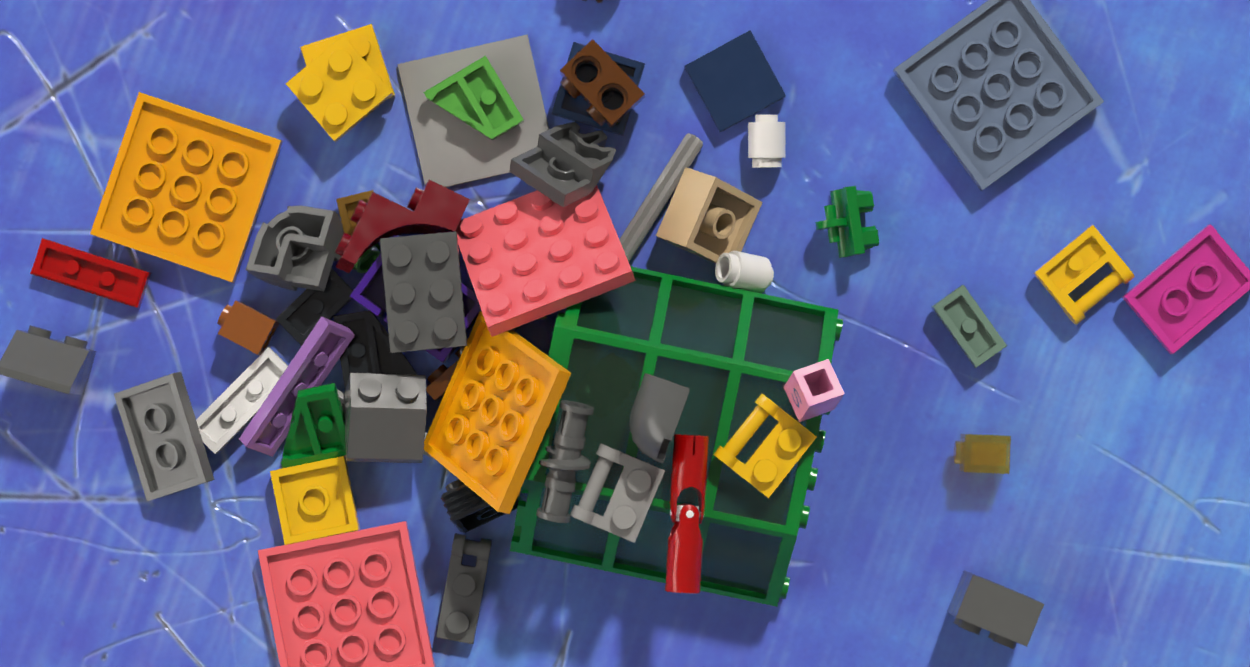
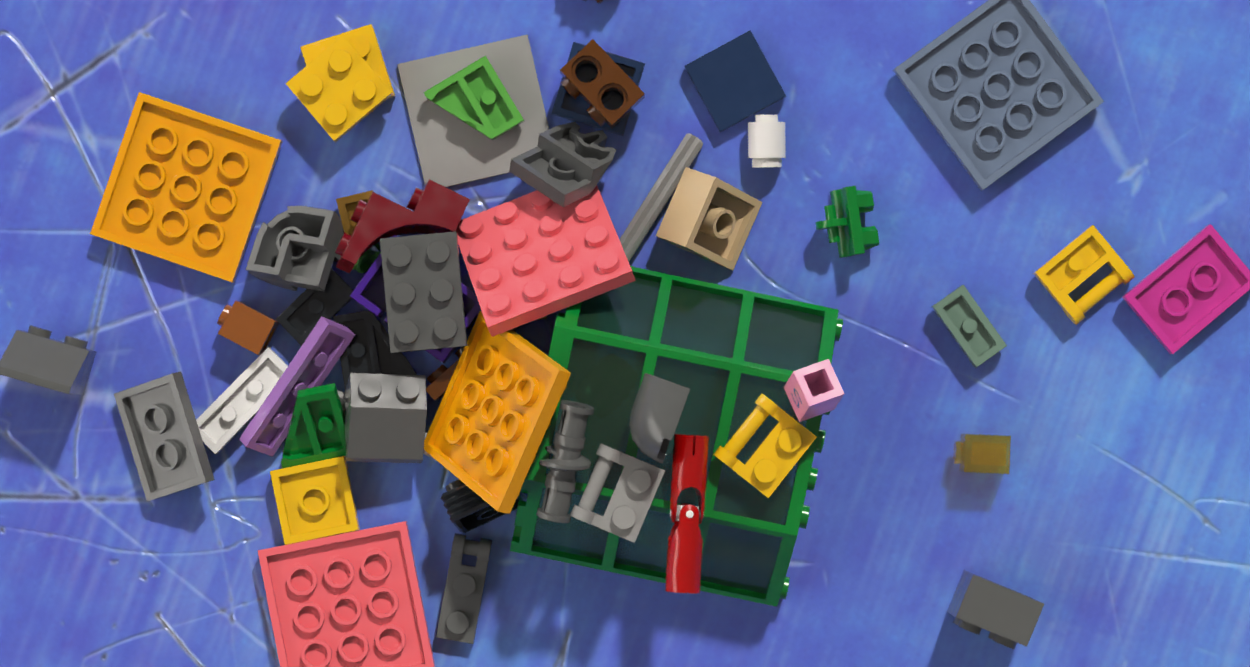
red tile [30,238,151,308] -> none
white brick [715,251,774,293] -> none

